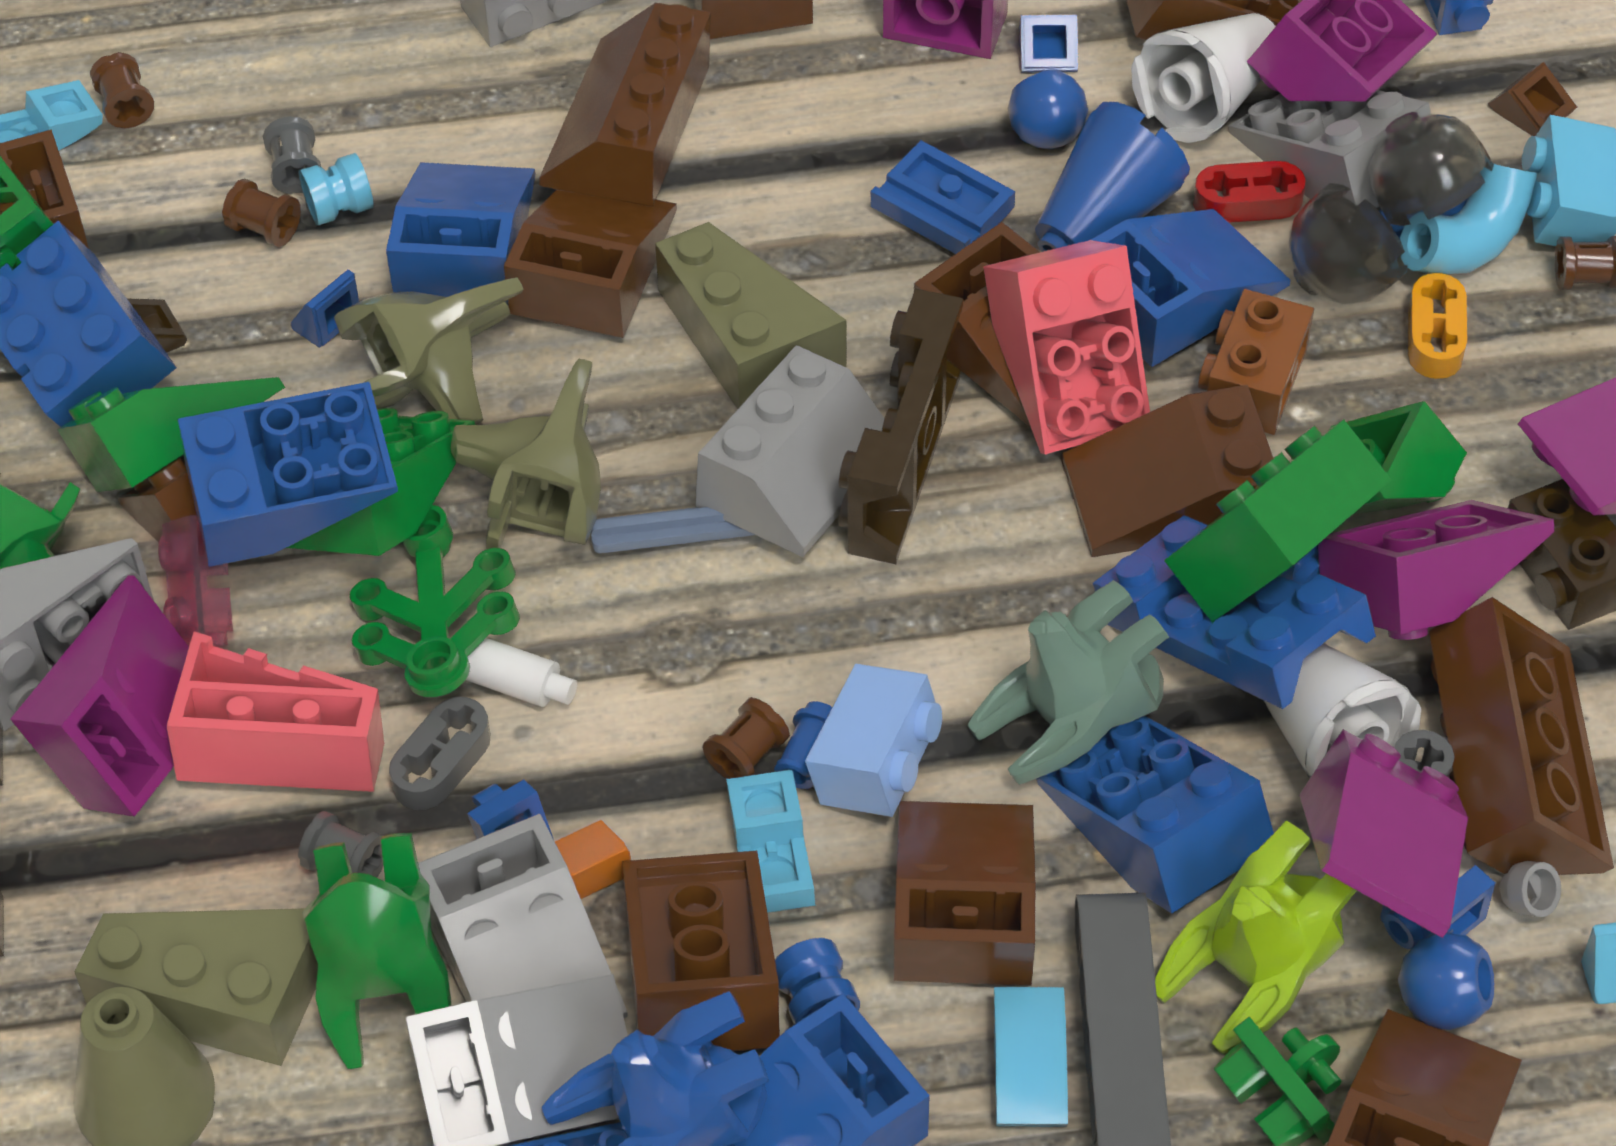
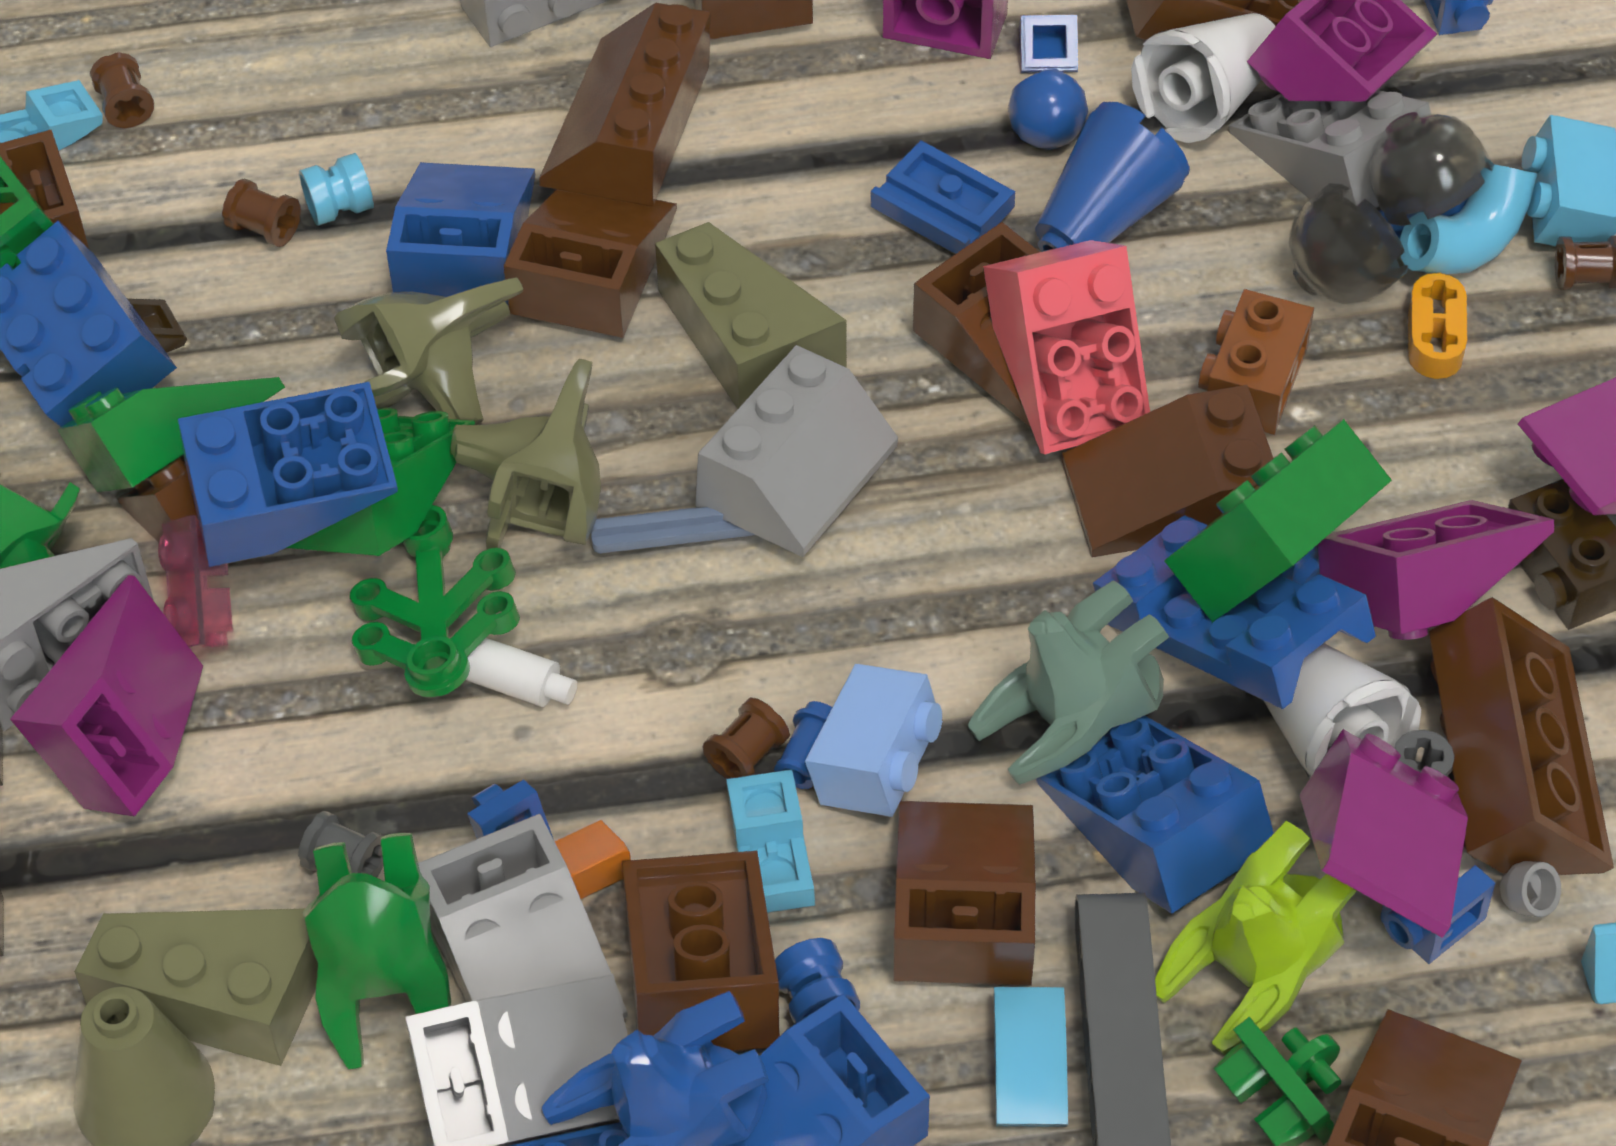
coral wedge [167,631,385,792] -> none
dark grey bush [263,116,321,194] -> none
blue slope [291,269,359,348] -> none
dark grey beam [389,697,491,810] -> none
dark brown piece [839,288,963,565] -> none
blue slope [1091,209,1291,367] -> none
red beam [1193,161,1306,223] -> none
green slope [1329,401,1467,514] -> none
blue piece [1398,932,1494,1030] -> none
reddish brown slope [1488,62,1578,136] -> none

